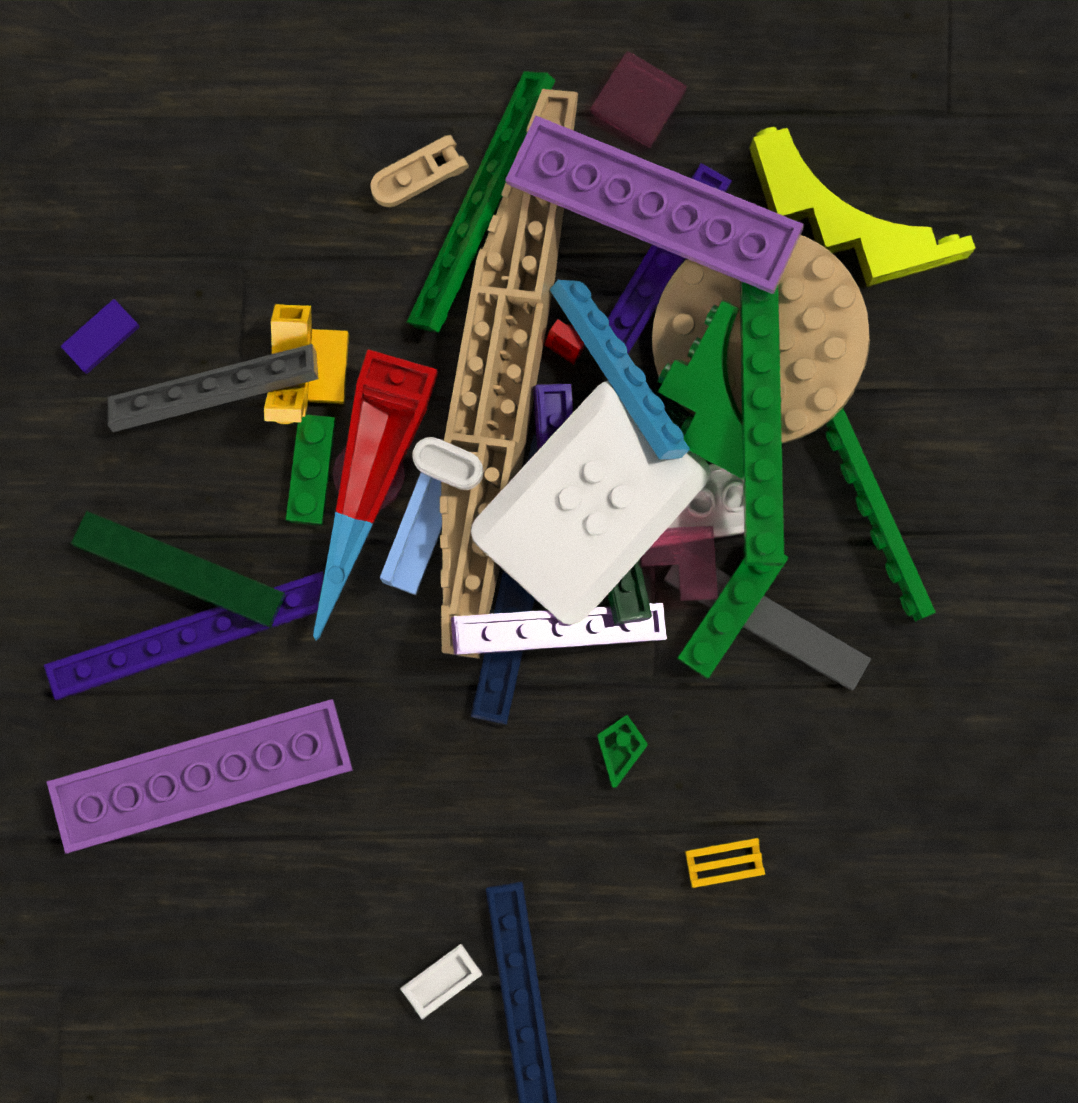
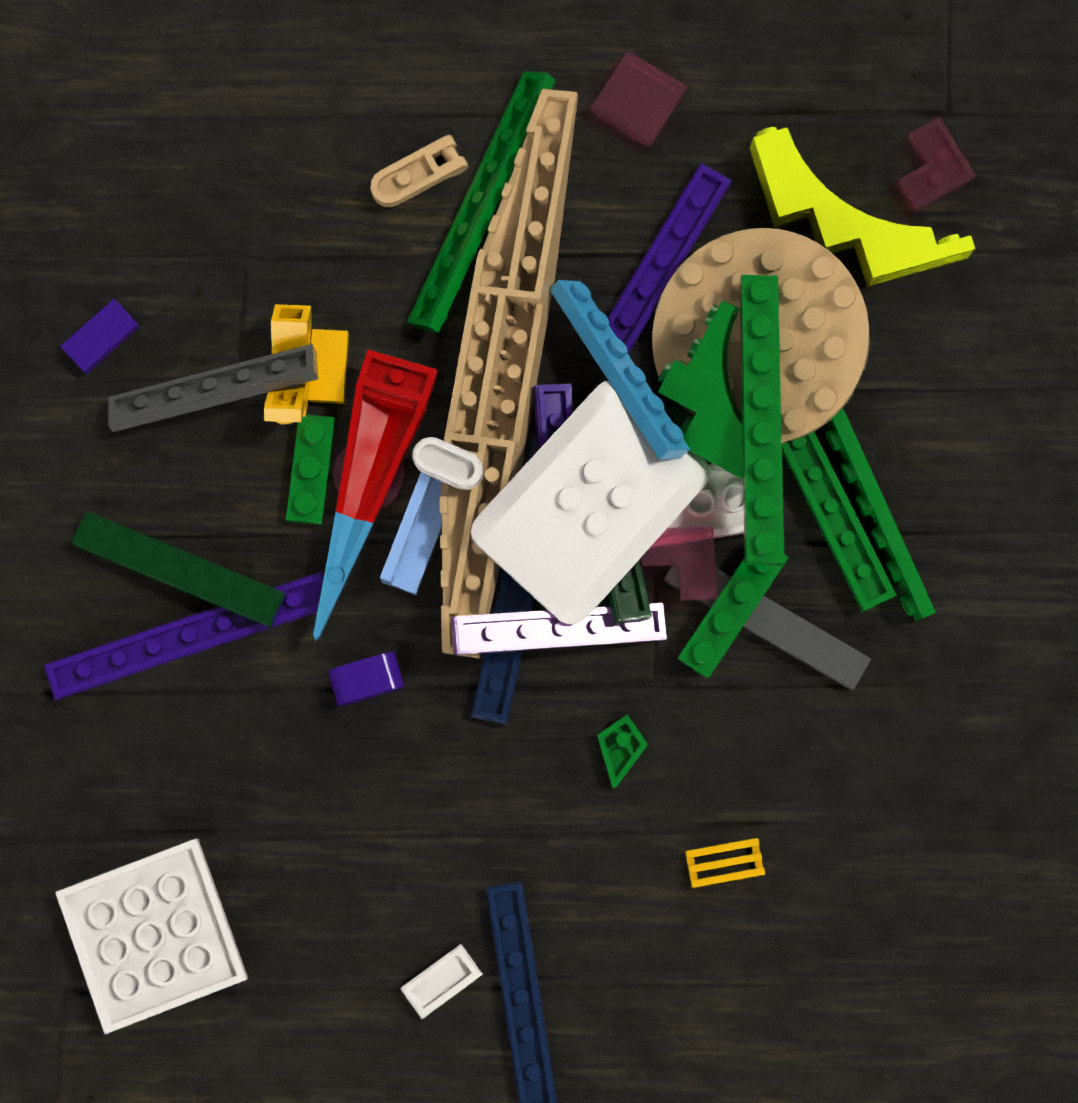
medium lavender plate [47,699,353,853] -> none
medium lavender plate [505,116,804,294] -> none
red plate [544,320,585,365] -> none
none -> white plate [55,838,248,1034]
none -> dark purple beam [328,651,405,707]
none -> green plate [782,432,897,612]
none -> clear pink tile [896,117,976,213]

